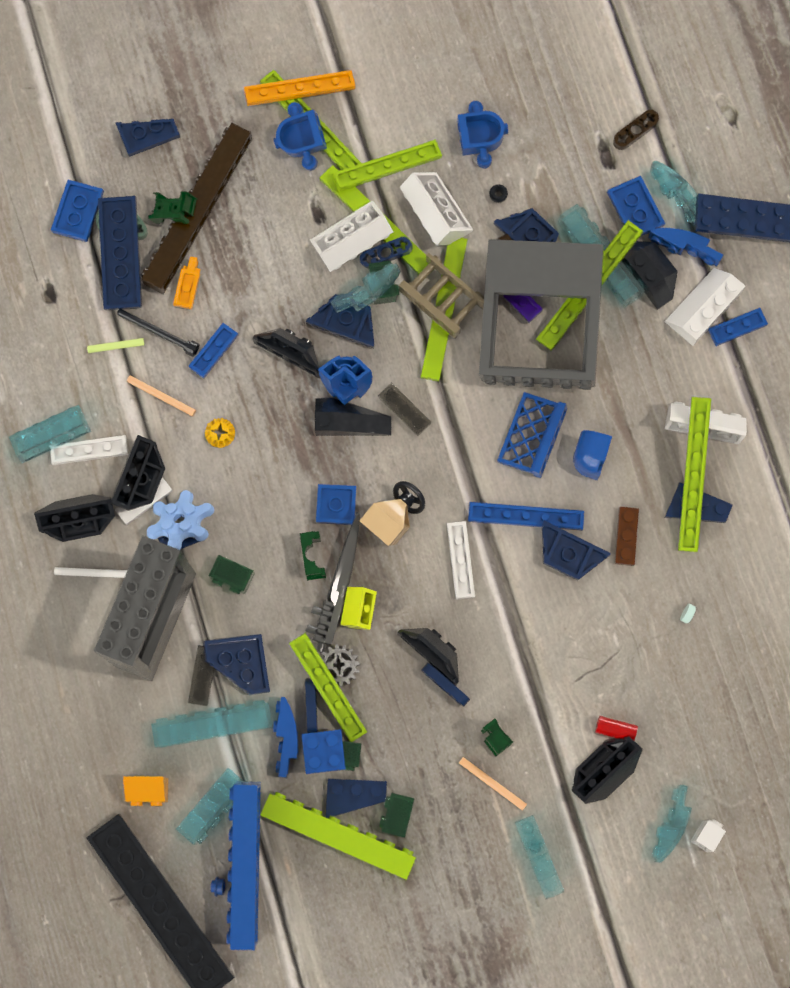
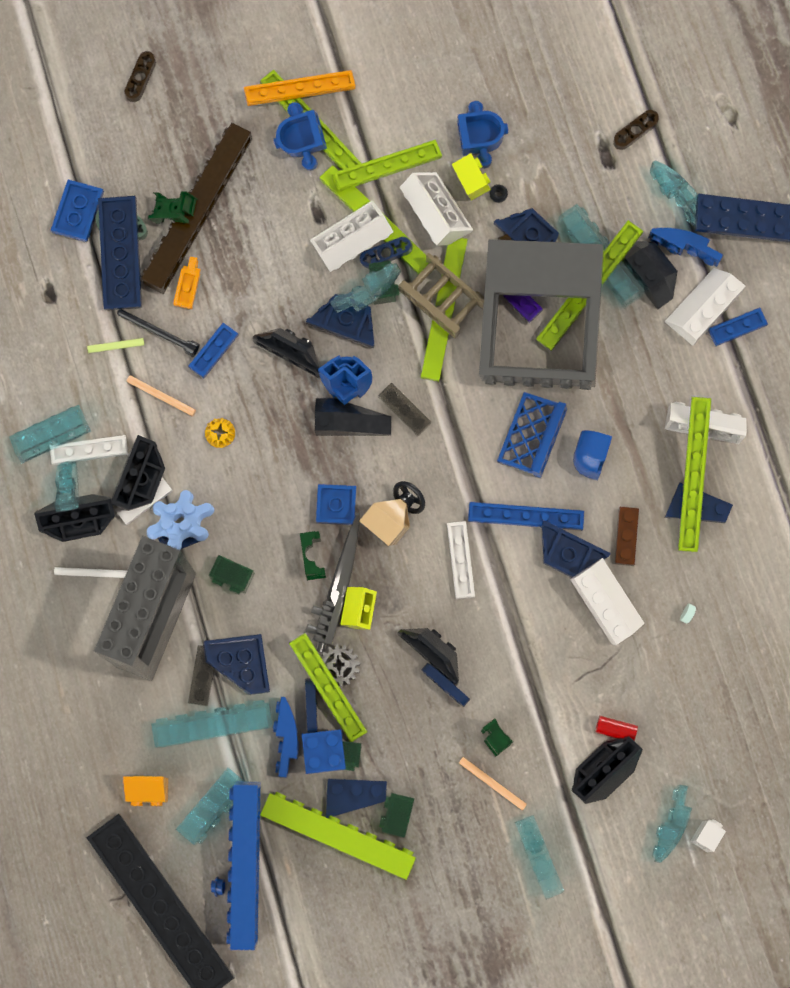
dark blue wing [115,119,180,157] -> none
blue plate [607,176,665,237] -> none
none -> clear light blue slope [55,461,79,512]
none -> dark brown beam [124,51,156,102]
none -> neon yellow brick [452,153,491,201]
none -> white slope [570,558,645,645]

